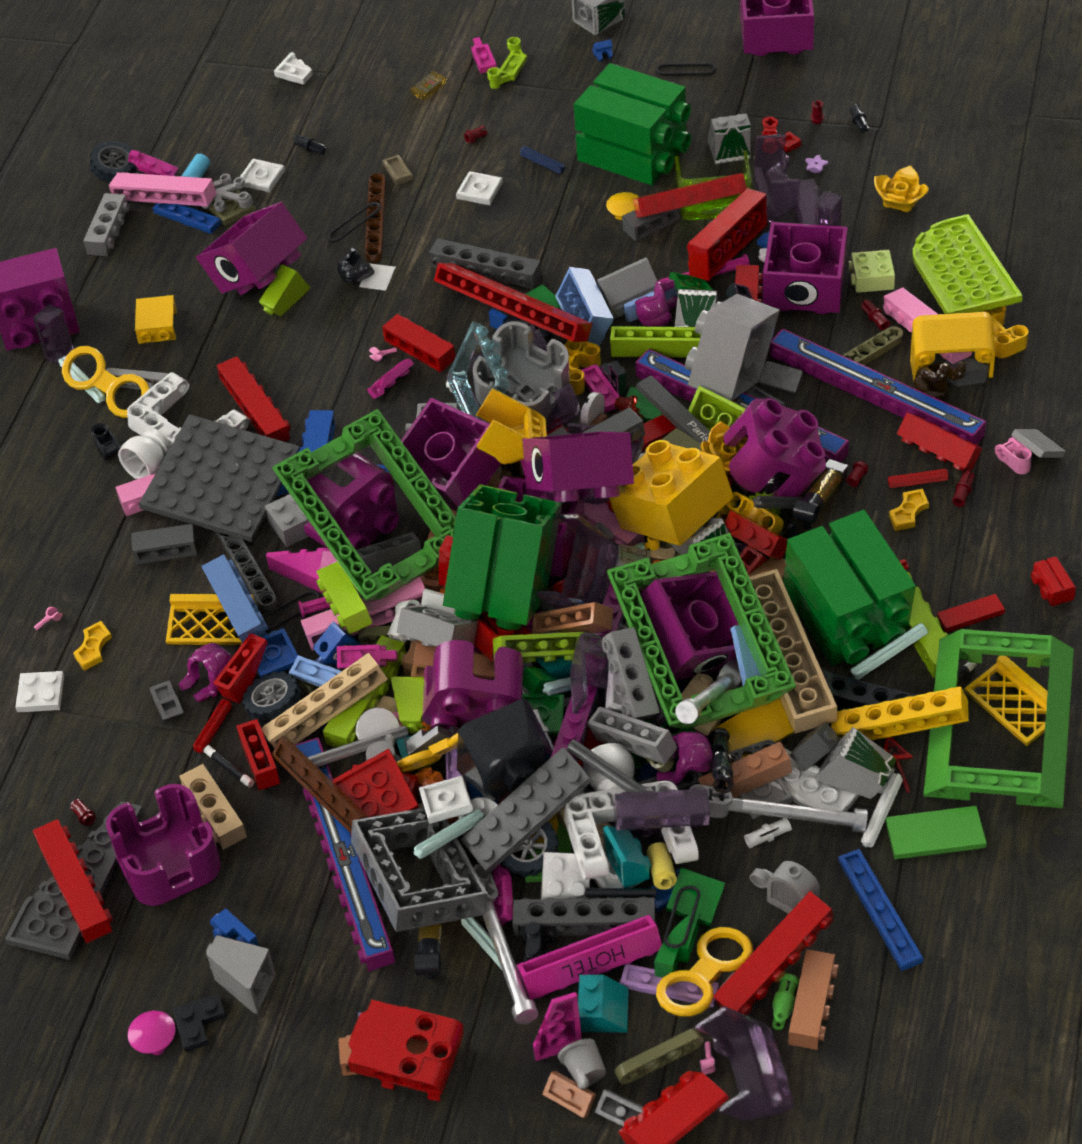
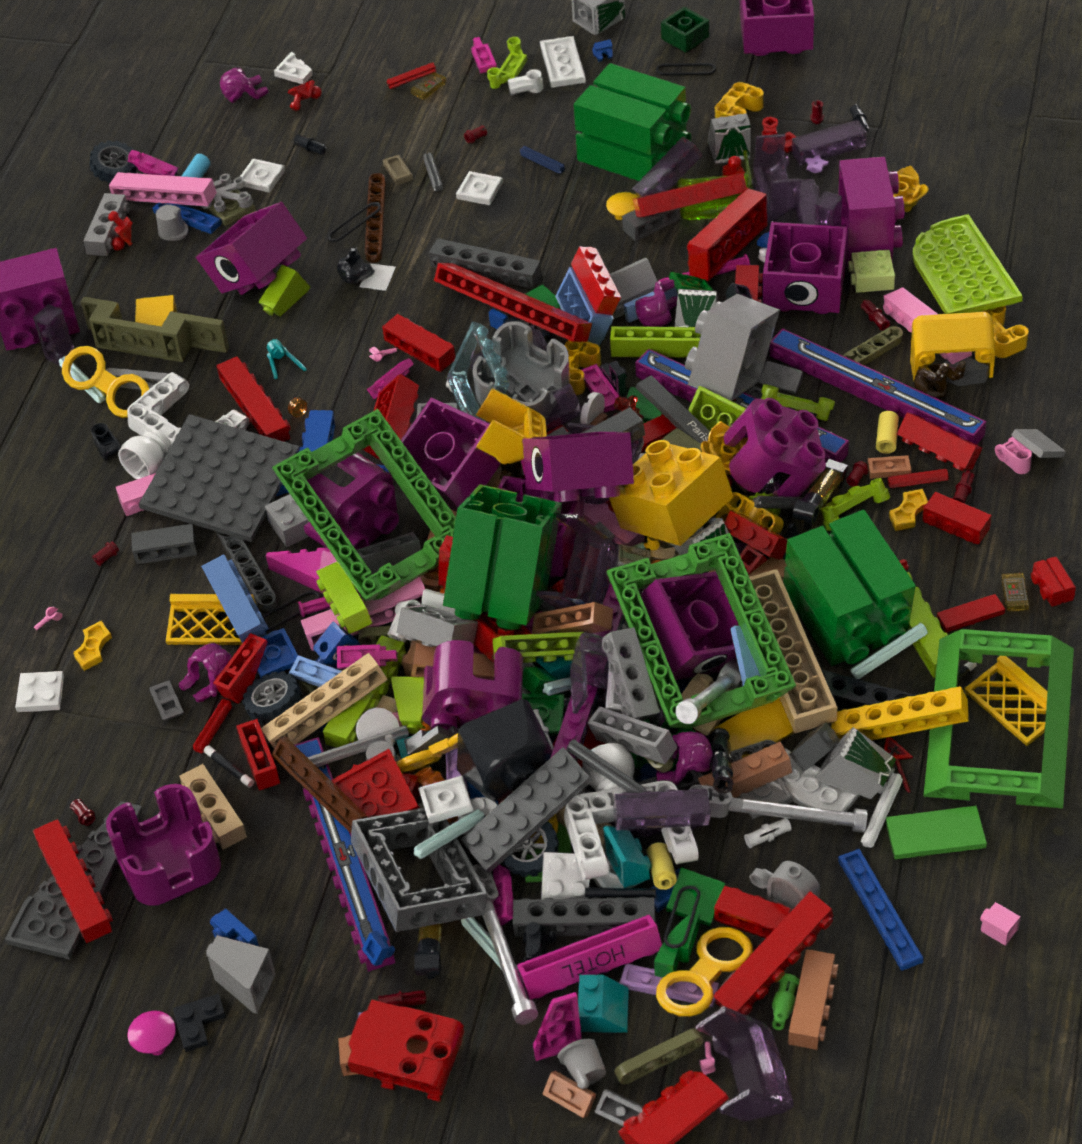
none -> olive bracket [81,297,229,362]
none -> dark red pin [92,541,119,566]
none -> red piece [108,211,133,251]
none -> light grey hat [156,205,189,241]
none -> magenta hair [220,68,269,103]
none -> teal plant [267,339,307,379]
none -> red piece [288,80,322,111]
none -> clear orange tile [288,397,307,418]
none -> red brick [362,374,419,460]
none -> blue tile [362,931,395,966]
none -> dark red axle [378,990,427,1007]
none -> red axle [387,63,436,89]
none -> dark grey axle [423,152,443,192]
none -> white piece [508,70,543,95]
none -> white tile [540,36,586,88]
none -> red brick [571,246,621,315]
none -> clear purple brick [632,136,703,197]
none -> dark green brick [661,6,709,53]
none -> red brick [714,886,791,939]
none -> yellow beam [715,82,763,118]
none -> red piece [722,156,745,177]
none -> lime plate [761,384,835,421]
none -> clear purple brick [791,120,867,165]
none -> lime plate [821,478,890,530]
none -> magenta brick [838,157,904,267]
none -> nougat plate [867,455,911,479]
none -> light yellow brick [876,411,899,454]
none -> red brick [923,492,992,545]
none -> bright pink brick [980,902,1020,946]
none -> clear yellow tile [1001,573,1029,611]

